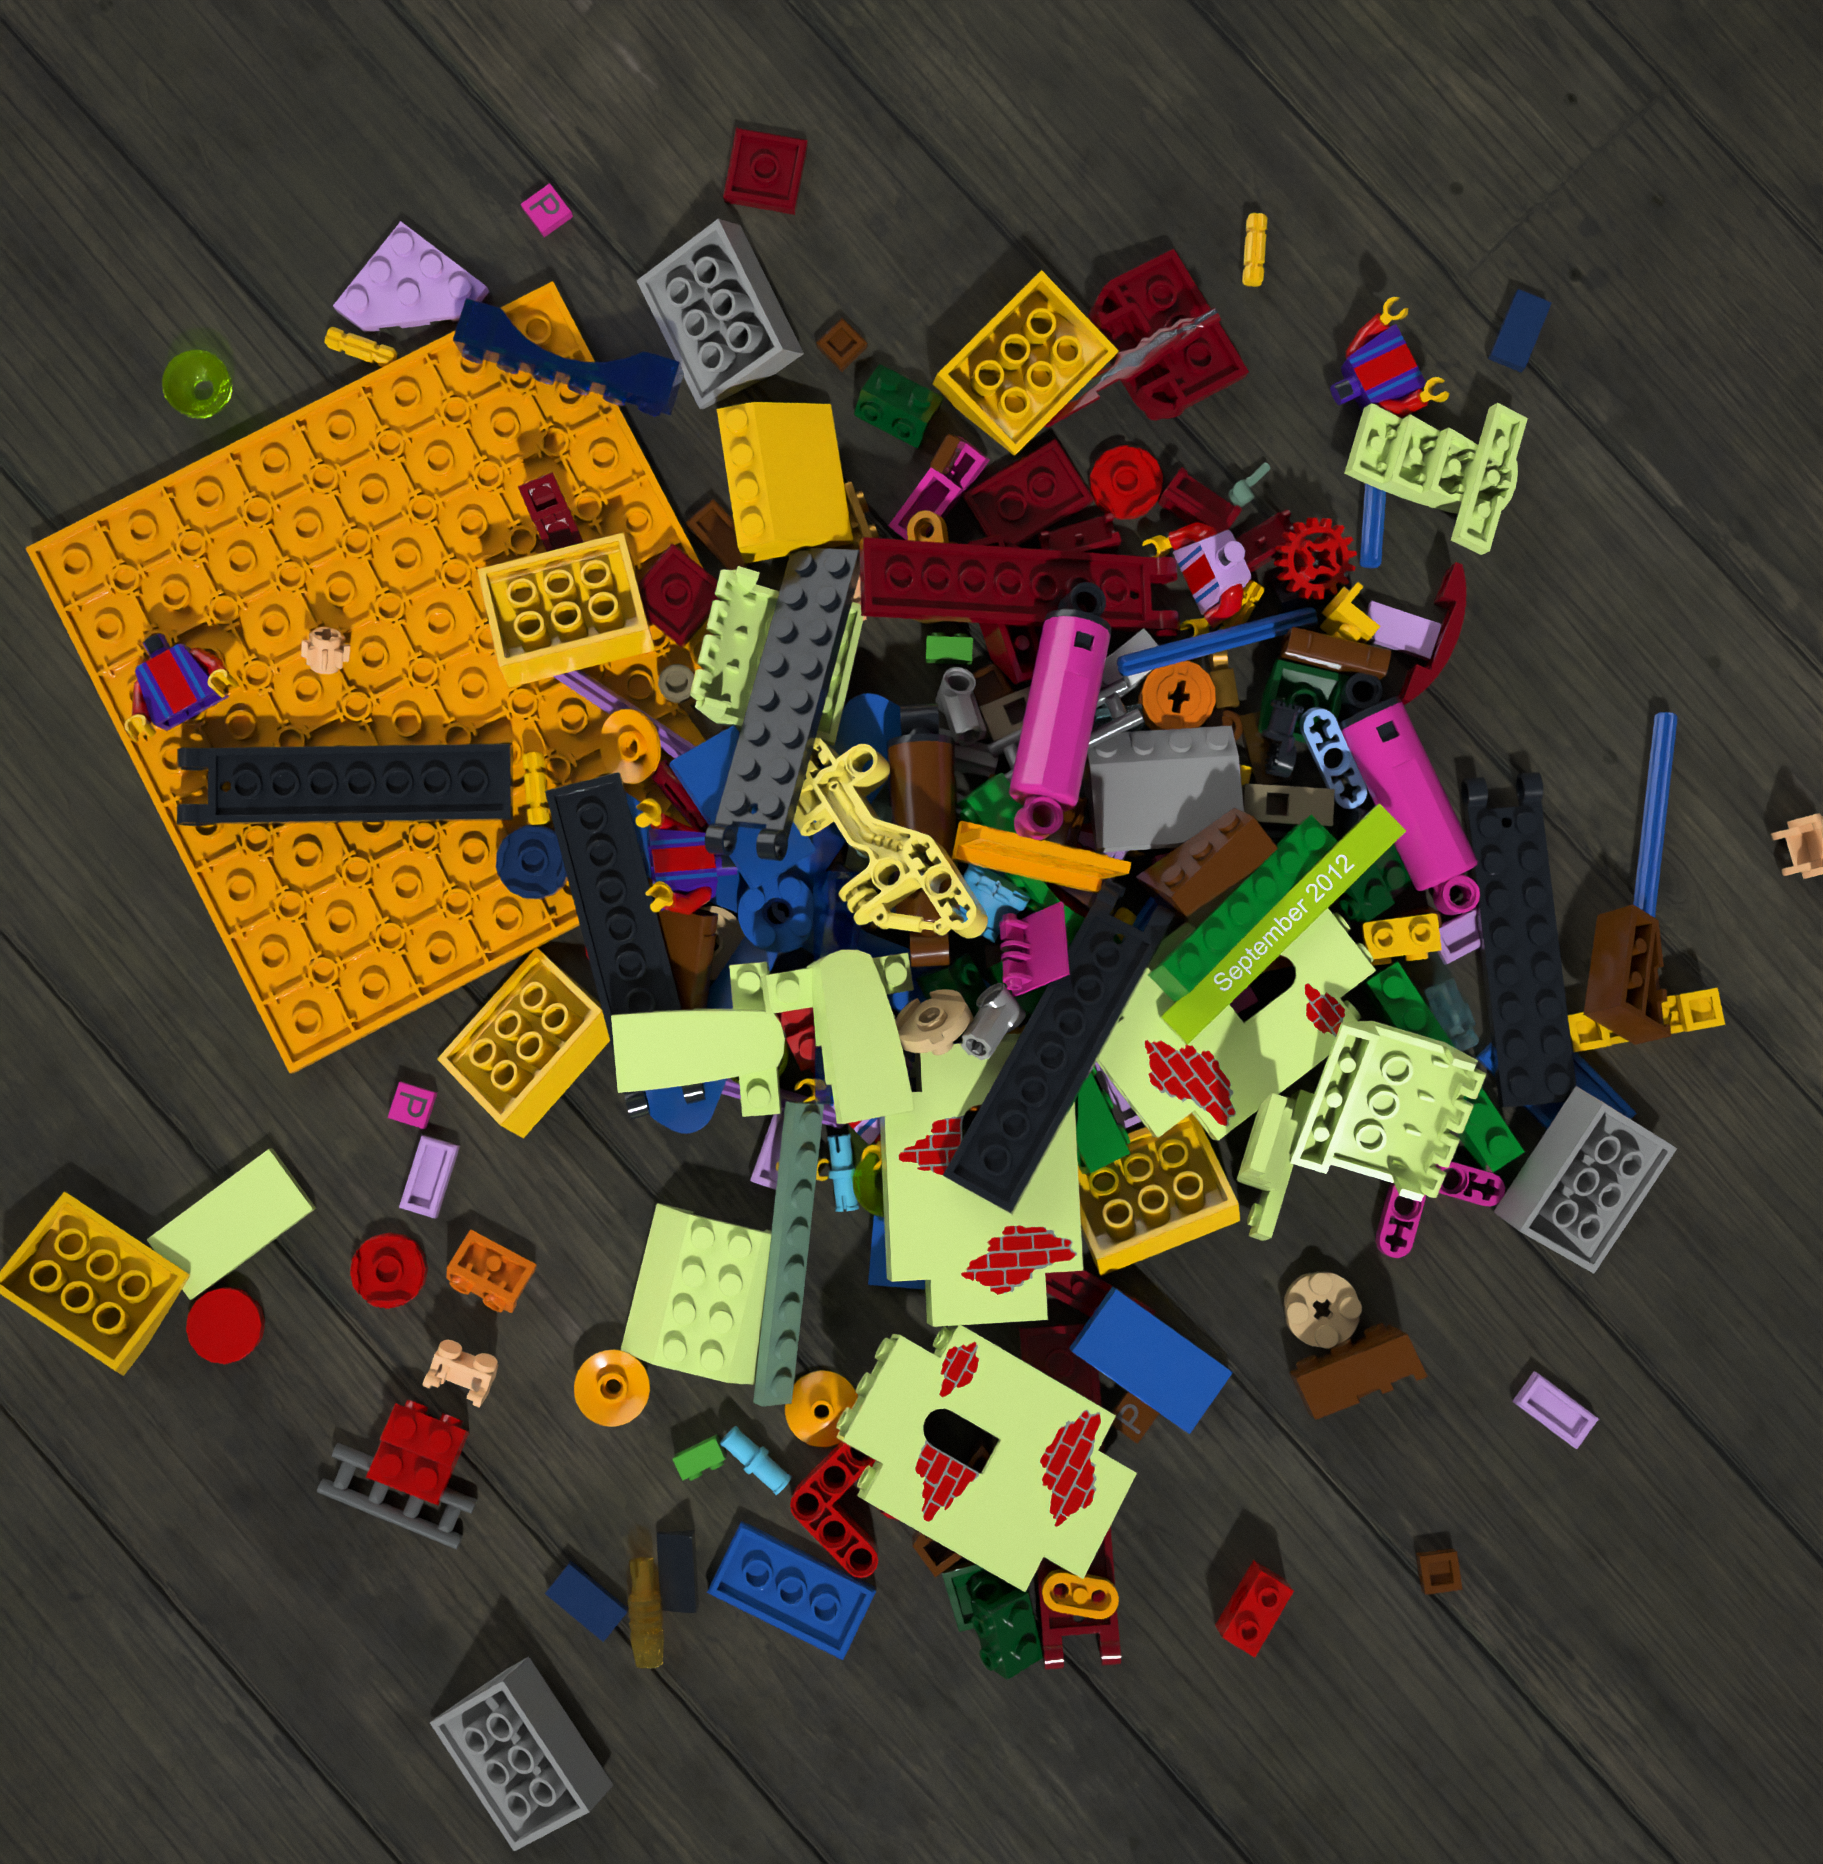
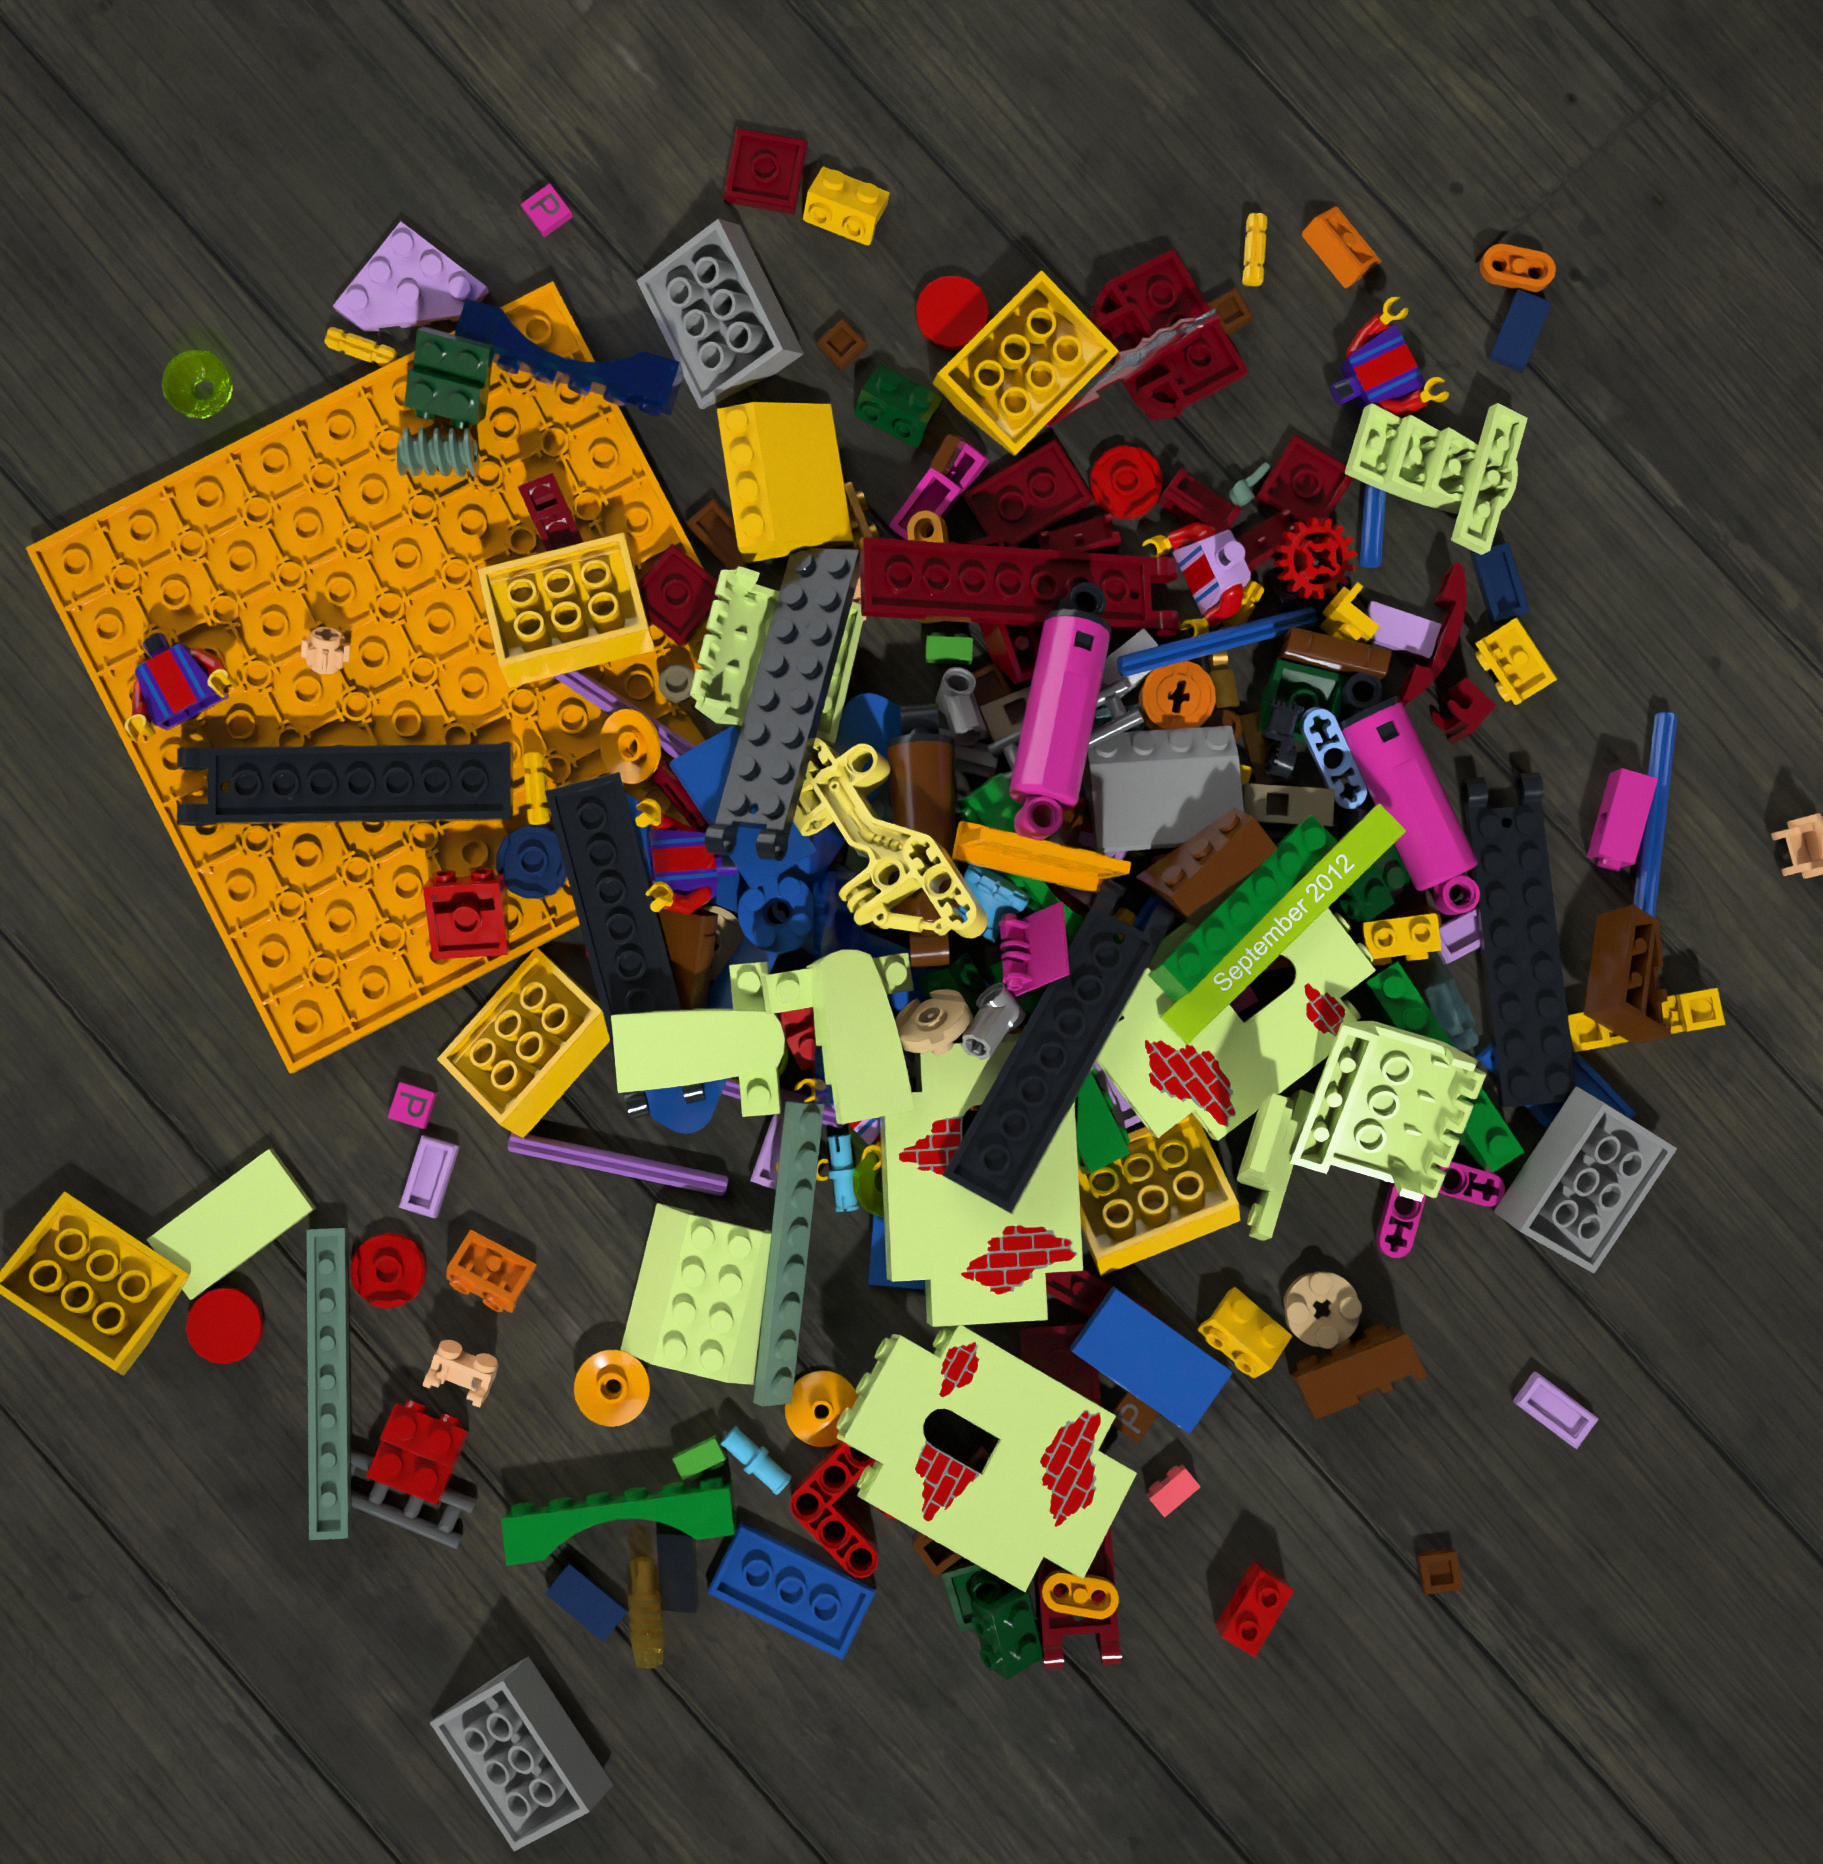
none -> sand green plate [306,1228,351,1540]
none -> sand green piece [397,427,479,477]
none -> dark green plate [405,326,494,429]
none -> red plate [423,868,510,960]
none -> green arch [501,1477,738,1566]
none -> medium lavender axle [508,1132,728,1196]
none -> yellow bracket [803,167,890,246]
none -> red tile [916,276,989,351]
none -> coral piece [1147,1464,1201,1518]
none -> yellow bracket [1198,1287,1292,1378]
none -> reddish brown tile [1207,287,1254,336]
none -> dark red tile [1255,434,1353,536]
none -> orange slope [1302,206,1381,288]
none -> dark red hinge [1431,677,1497,745]
none -> dark blue tile [1470,542,1530,625]
none -> yellow bracket [1475,617,1558,705]
none -> orange plate [1479,244,1556,292]
none -> dark pink brick [1587,768,1658,871]

